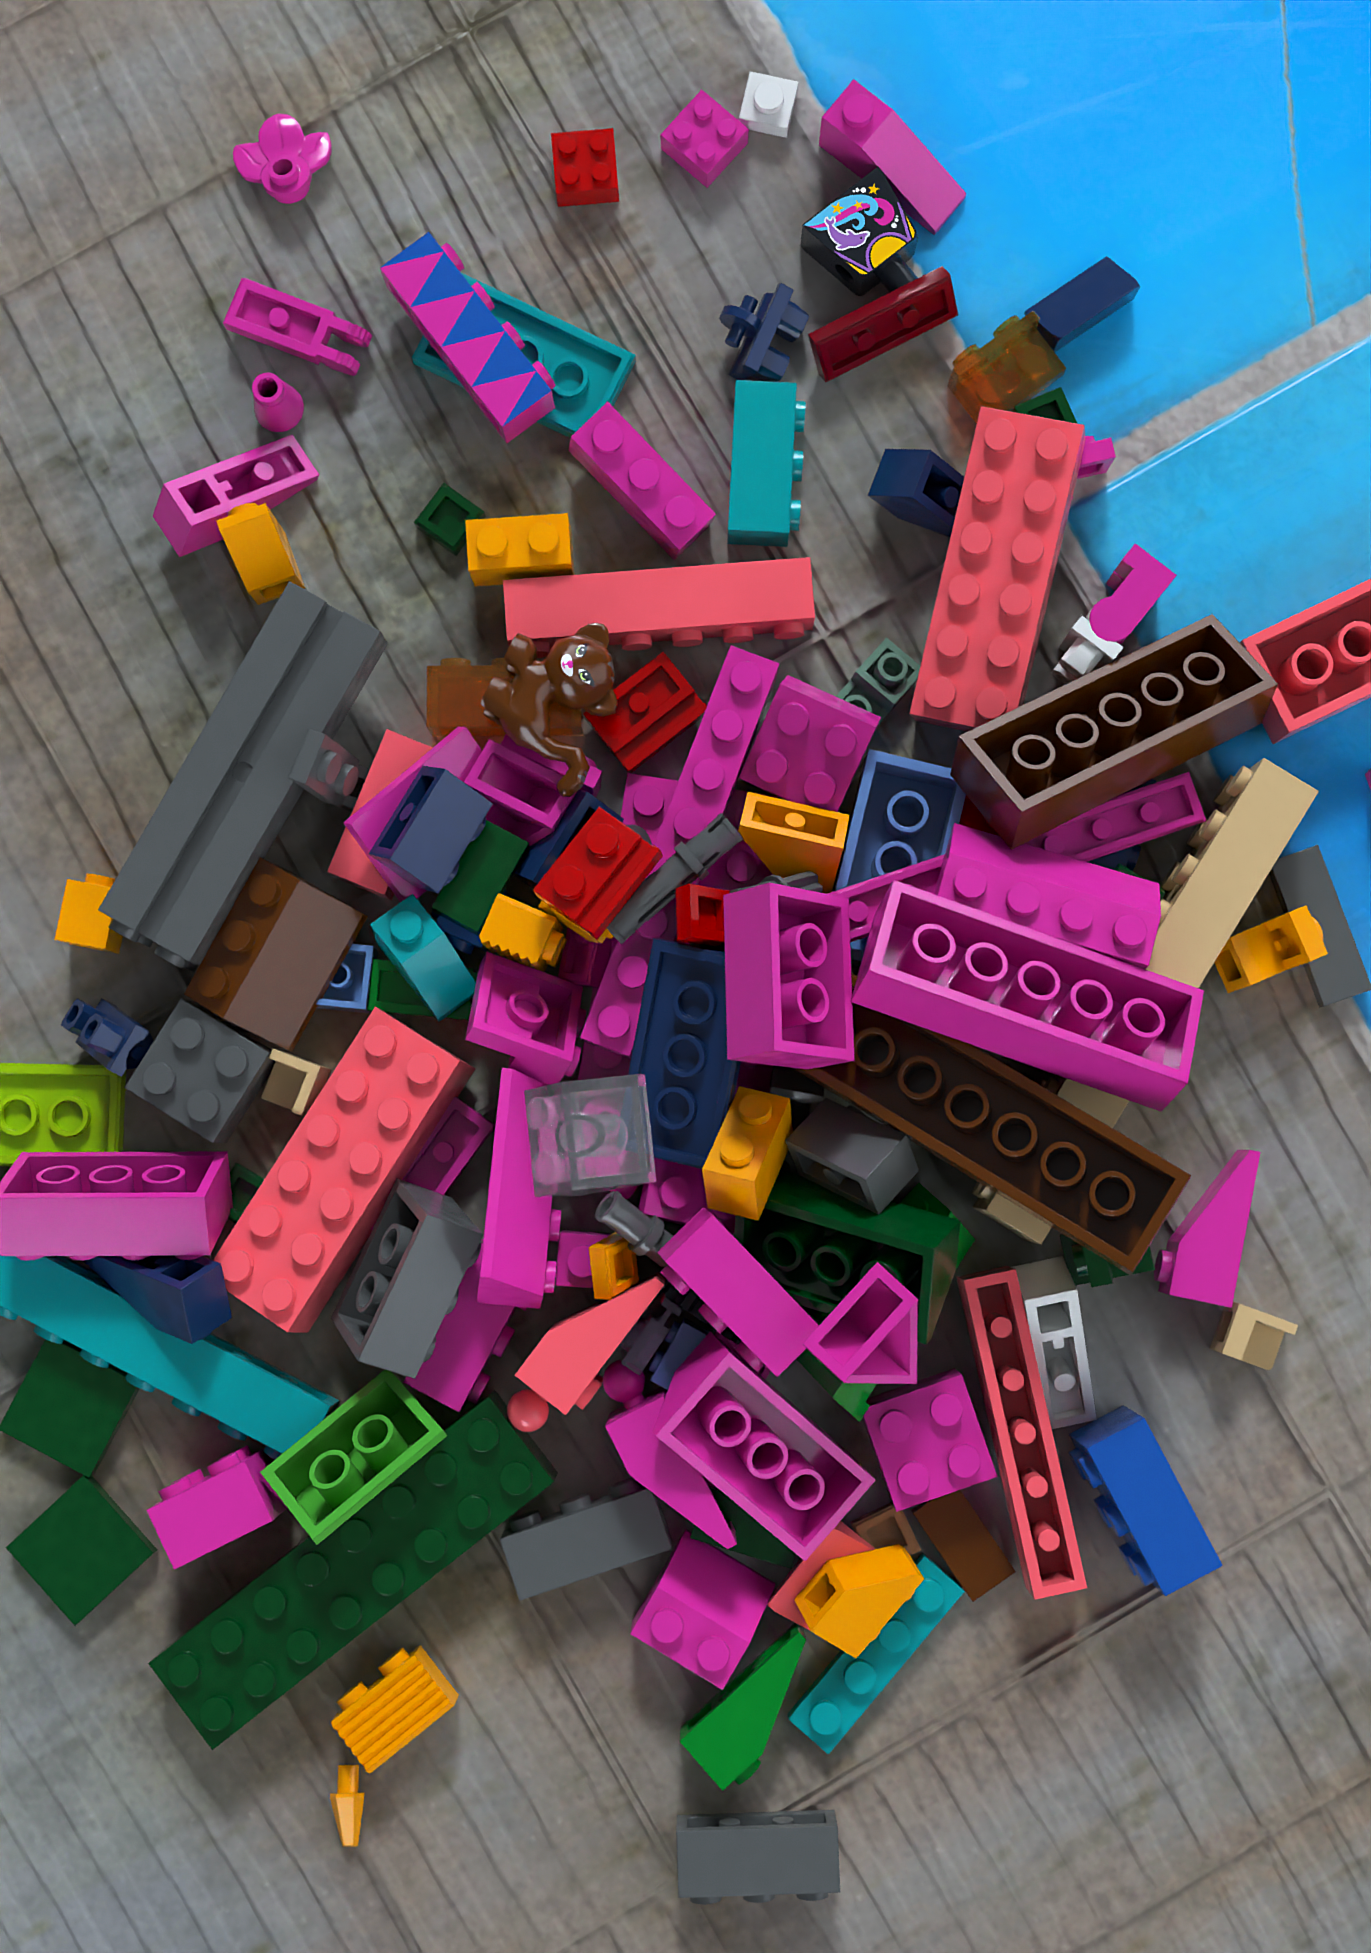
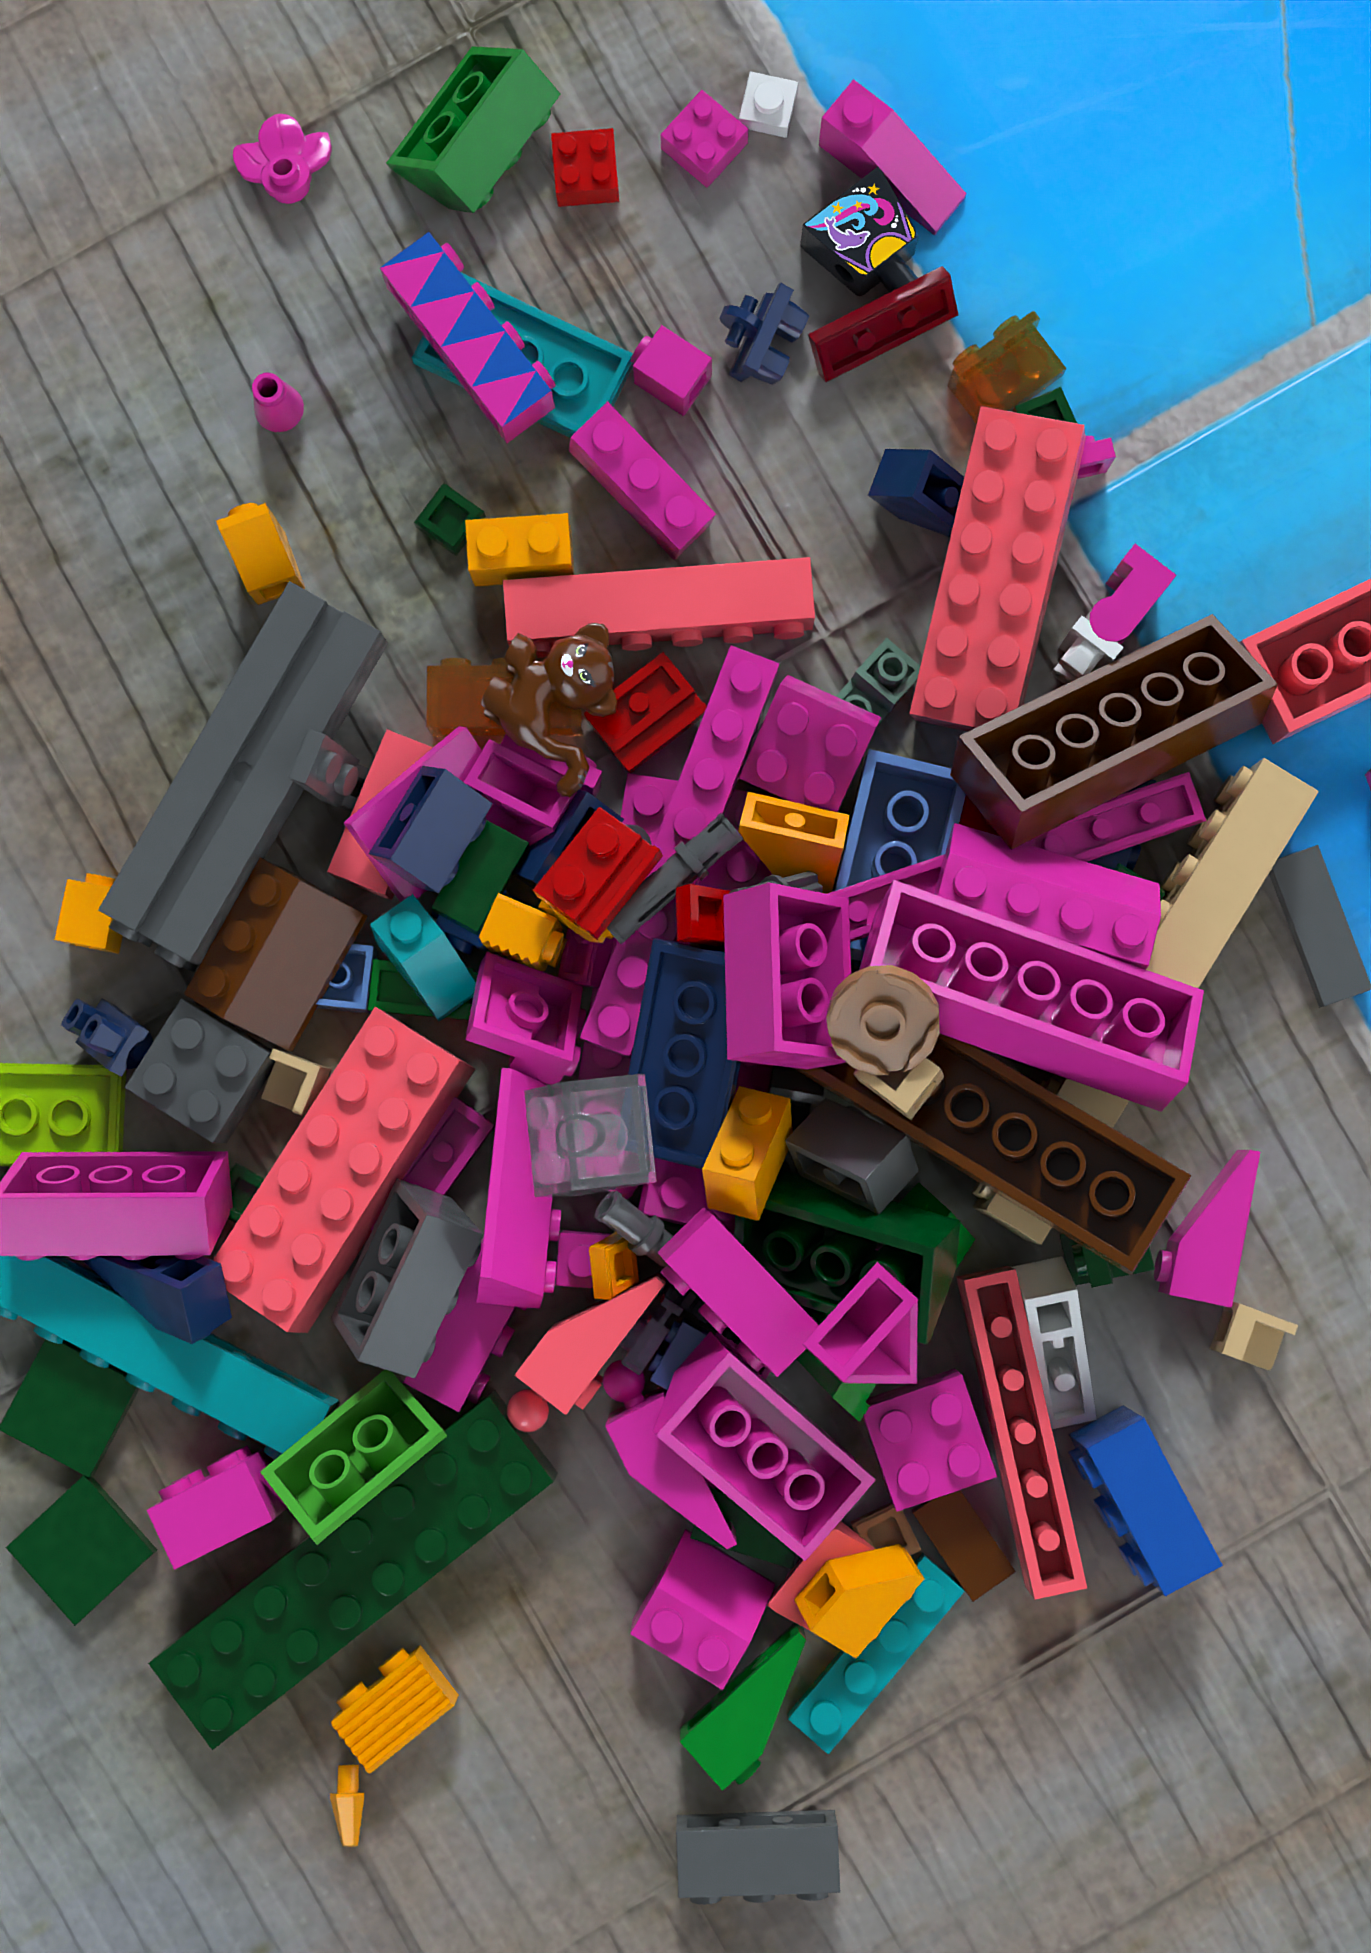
dark pink slope [153,434,319,557] -> none
dark pink hinge [223,278,372,376] -> none
dark grey brick [500,1477,672,1601] -> none
teal brick [727,380,806,547] -> none
dark blue slope [1024,256,1140,354] -> none
light orange brick [1214,905,1328,993] -> none
none -> green slope [386,46,561,213]
none -> dark pink brick [631,325,712,416]
none -> medium nougat tile [826,965,940,1075]
none -> tan panel [853,1058,944,1120]

